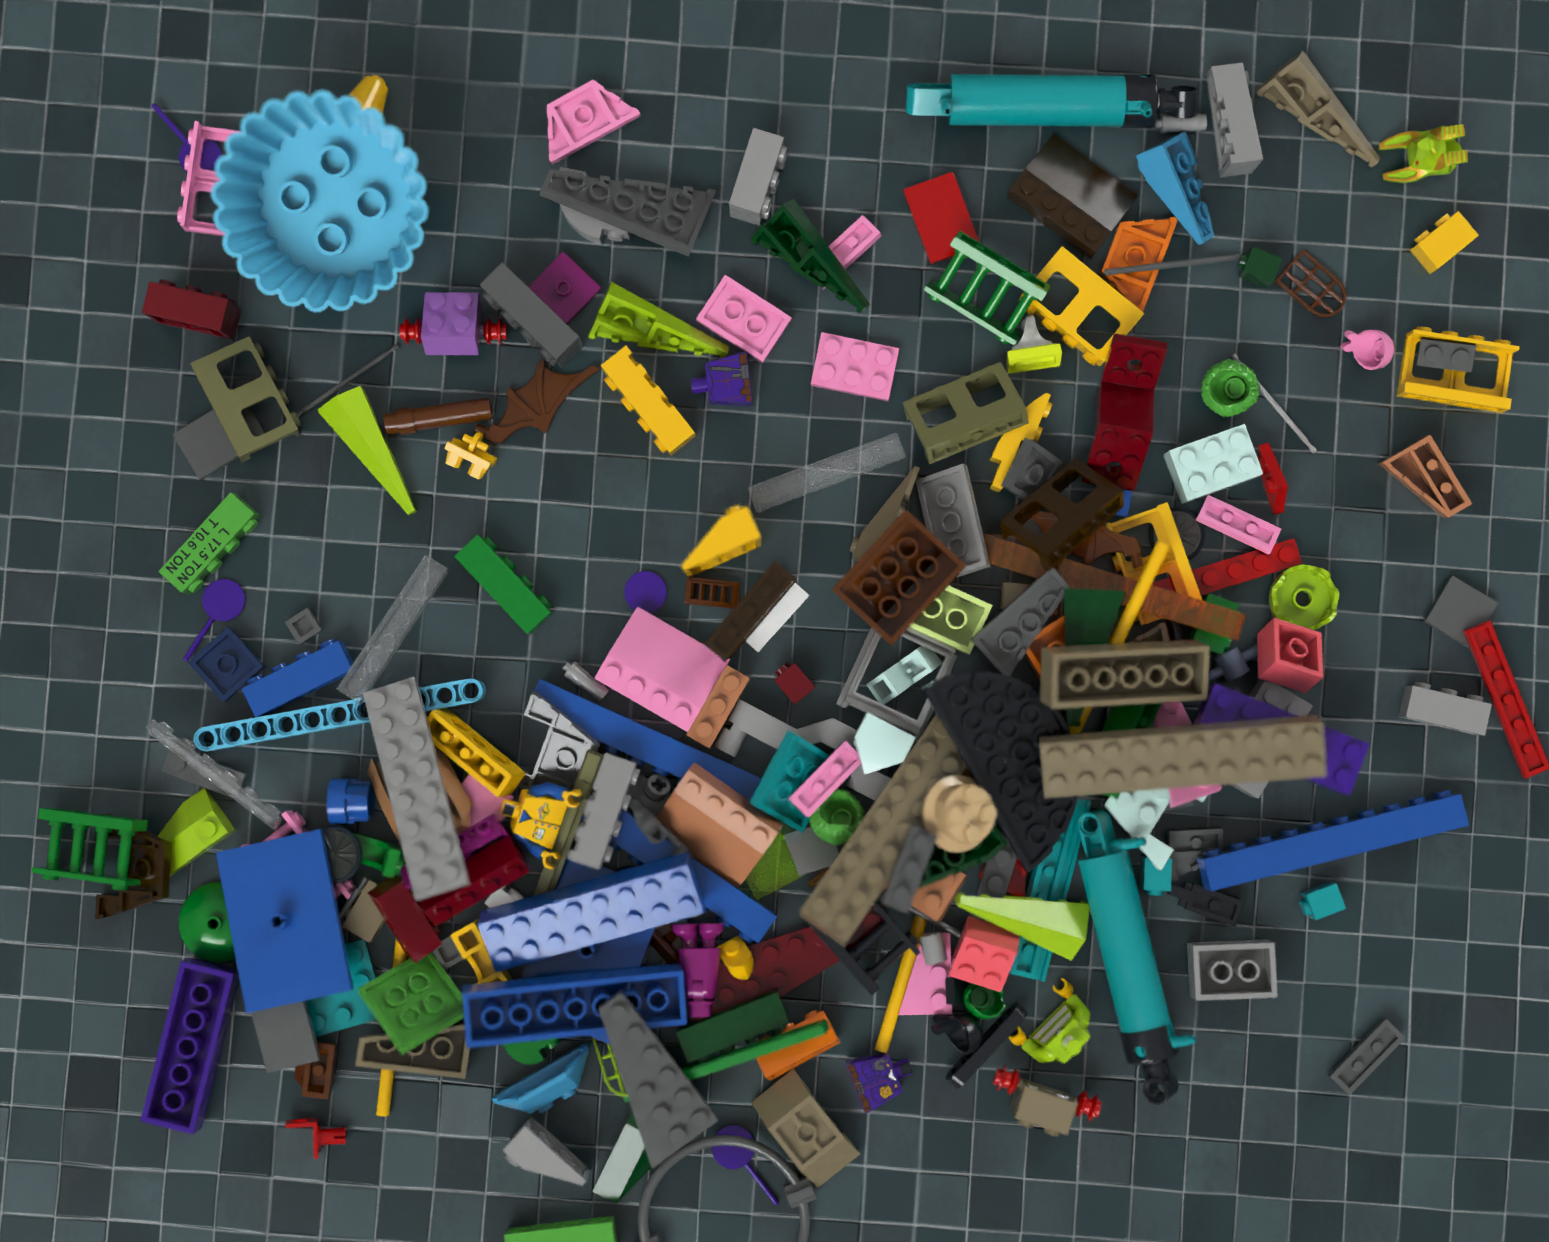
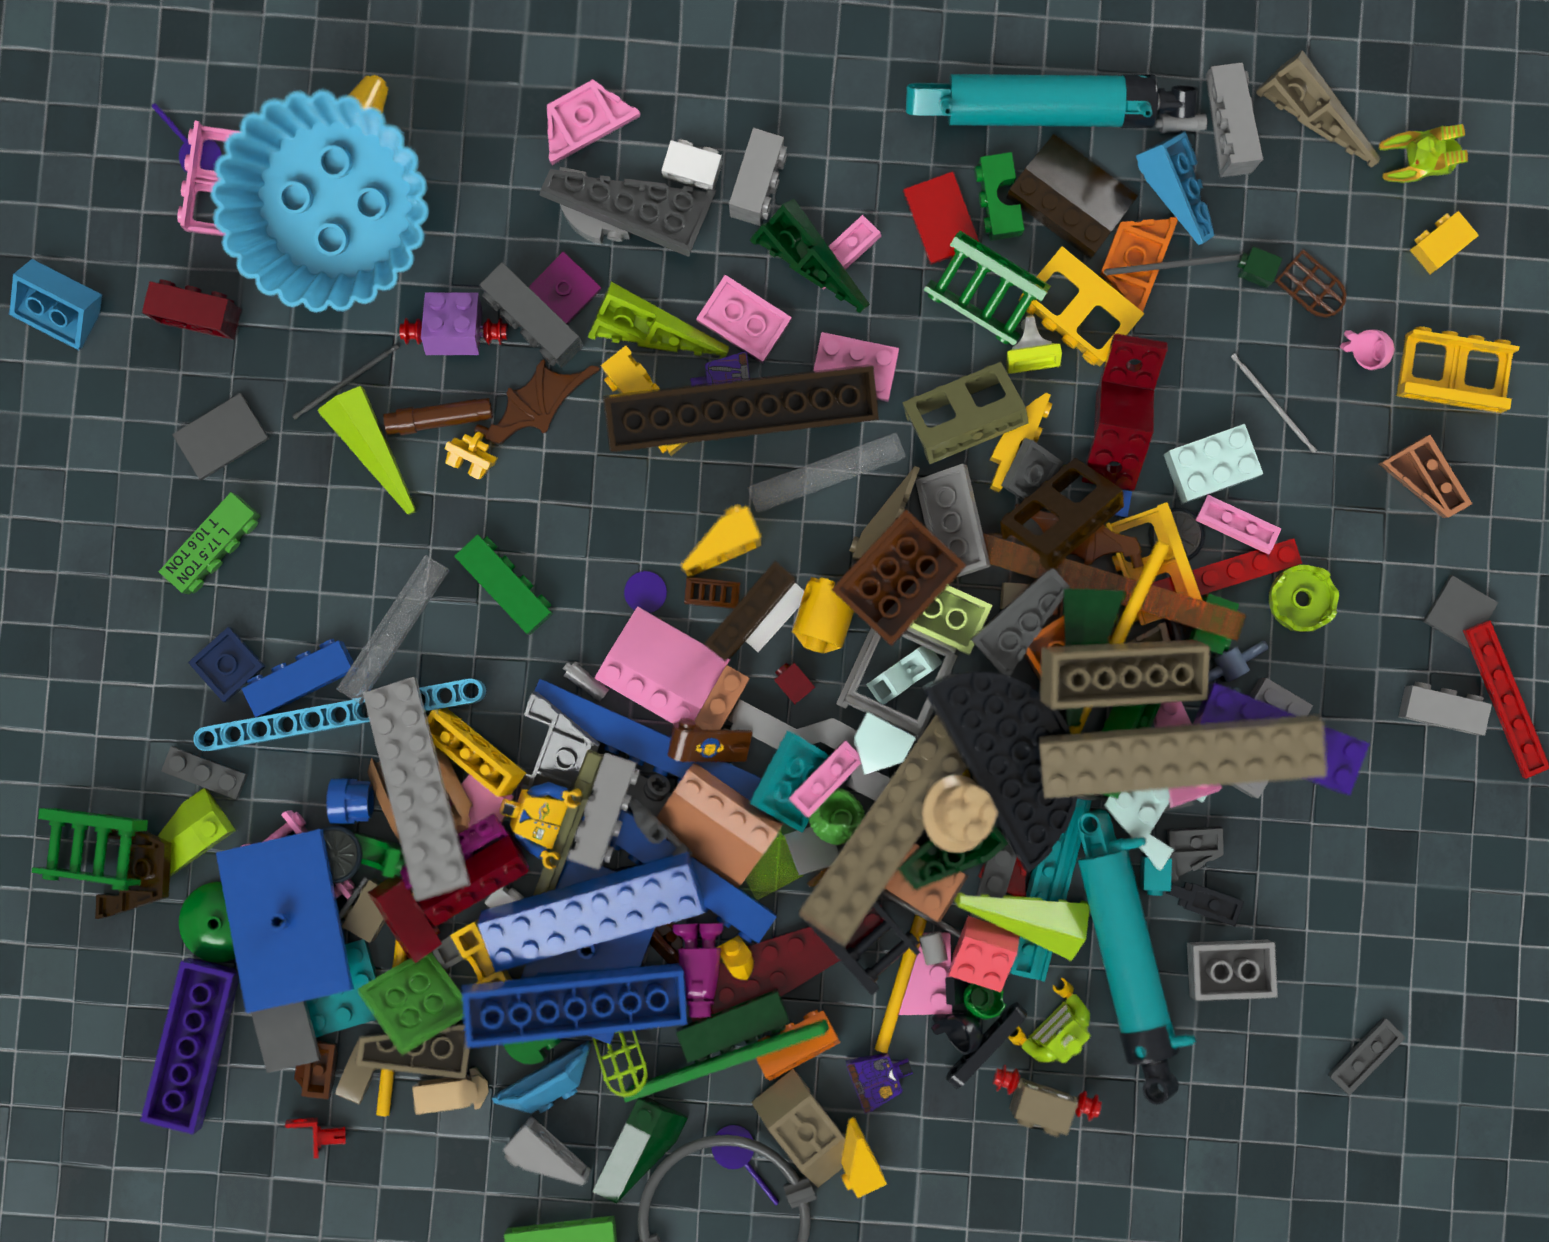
clear plate [145,719,282,830] -> none
dark purple piece [183,579,245,661] -> none
olive window [190,336,301,463] -> none
dark grey plate [285,608,324,645] -> none
dark grey wing [599,990,718,1168] -> none
dark grey plate [881,825,938,914] -> none
blue brick [1197,790,1469,891] -> none
bright green hair [1201,359,1260,417] -> none
red wing [1257,443,1288,515] -> none
coral brick [1257,618,1323,693] -> none
teal brick [1299,881,1346,920] -> none
dark grey plate [1416,338,1476,372] -> none
none -> dark azure slope [9,259,102,350]
none -> dark tan slope [335,1041,376,1105]
none -> tan piece [412,1067,489,1114]
none -> dark brown brick [603,364,879,452]
none -> white brick [662,139,722,190]
none -> reddish brown door [667,718,753,762]
none -> yellow cylinder [791,577,854,654]
none -> yellow slope [841,1117,887,1198]
none -> green arch [974,152,1024,241]

